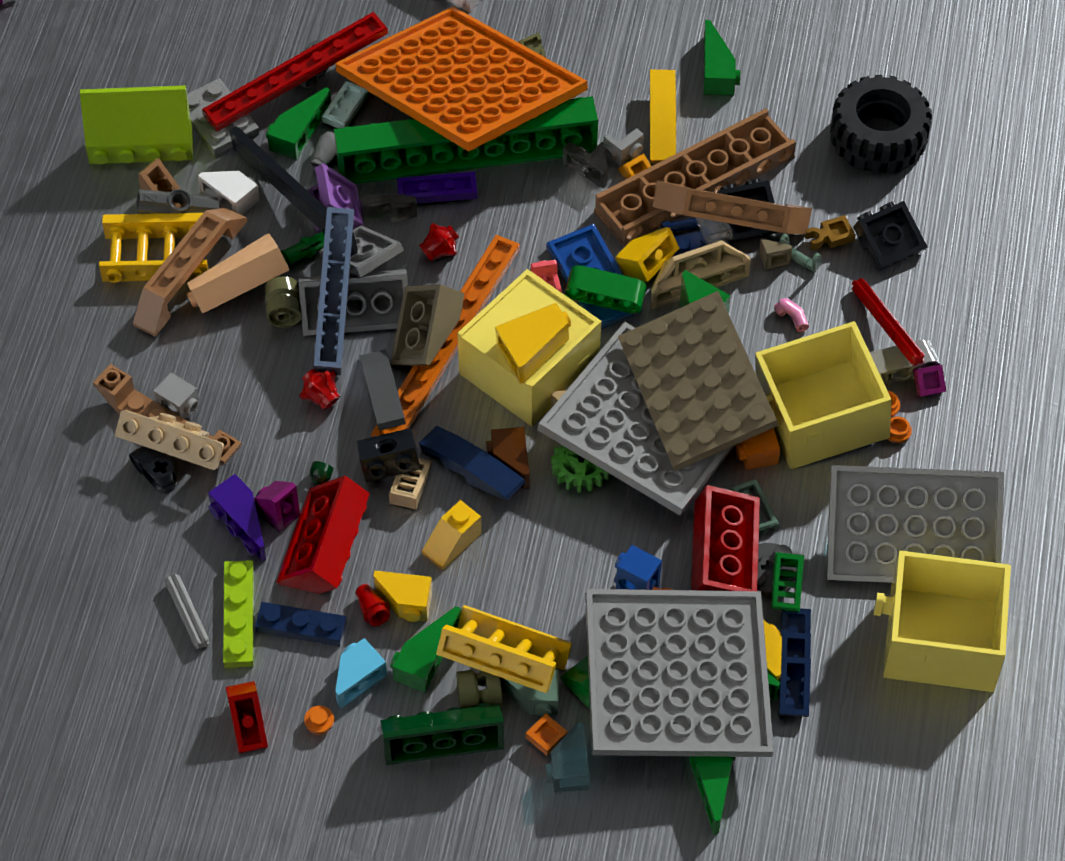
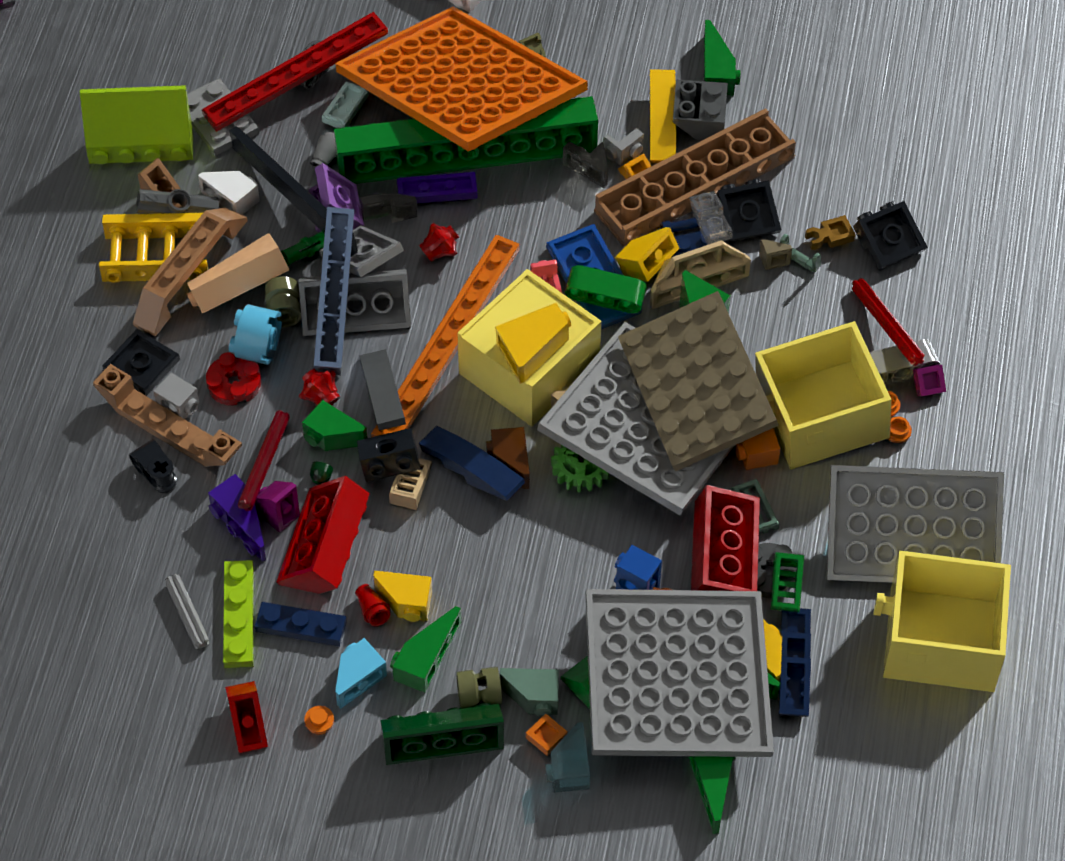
tan bracket [115,410,224,470] -> none
green slope [266,87,331,160] -> none
dark tan slope [390,284,465,367] -> none
yellow slope [422,500,482,570] -> none
yellow fence [436,605,573,693] -> none
medium nougat slope [652,180,812,234] -> none
bright pink arm [774,298,809,332] -> none
black tyre [830,75,932,174] -> none
none -> black tile [102,329,180,396]
none -> red plate [206,352,261,406]
none -> medium azure brick [229,304,282,365]
none -> dark red axle [238,410,290,512]
none -> green slope [302,400,368,451]
none -> dark grey slope [673,79,728,141]

